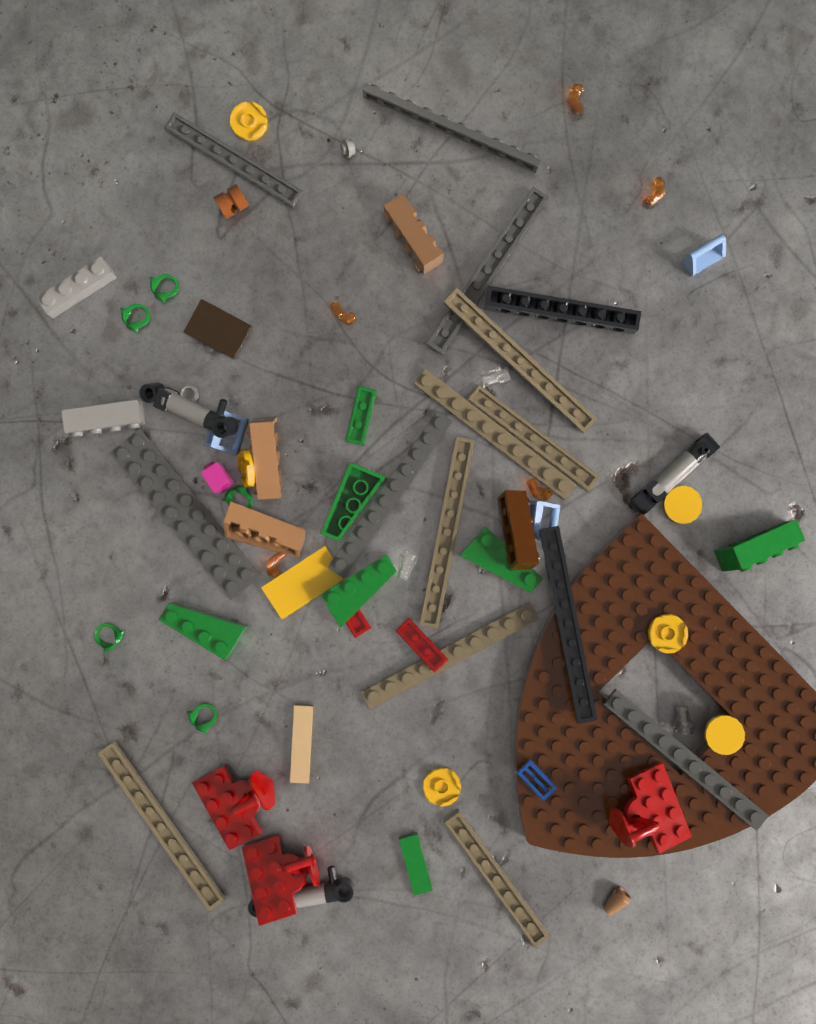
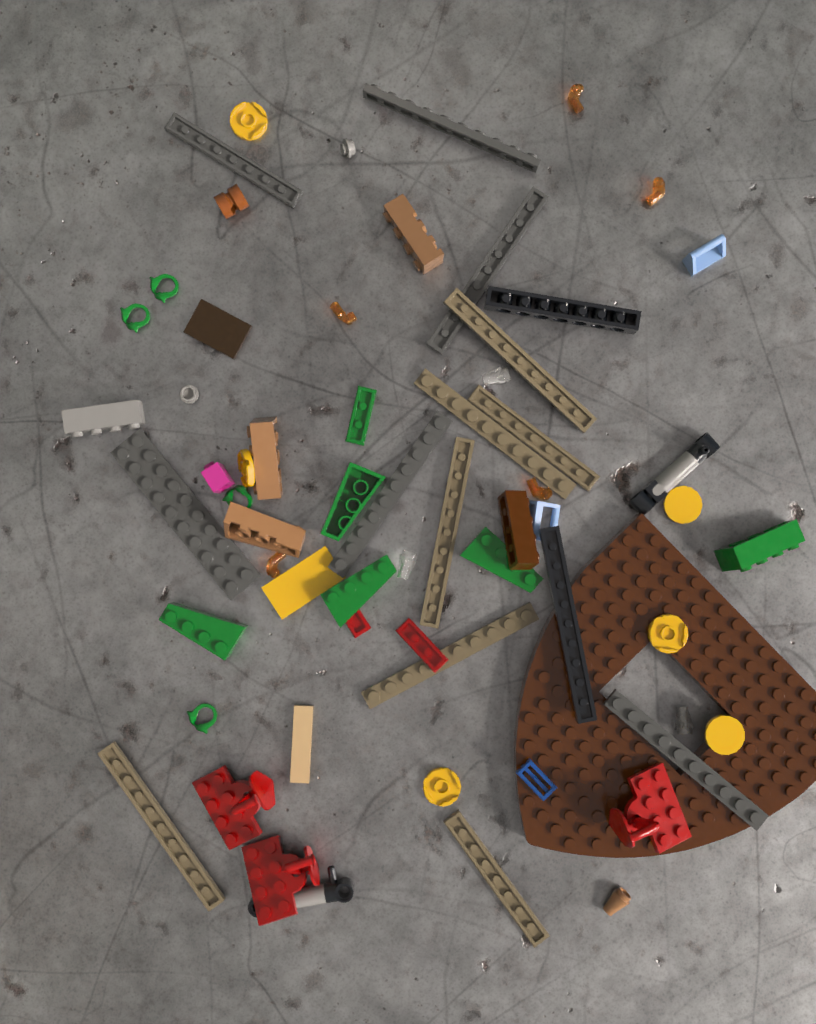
light grey brick [36,256,117,318] -> none
green piece [94,623,124,653] -> none
black piece [139,382,238,438] -> none
light blue tile [205,409,248,455] -> none
green tile [399,833,433,896] -> none

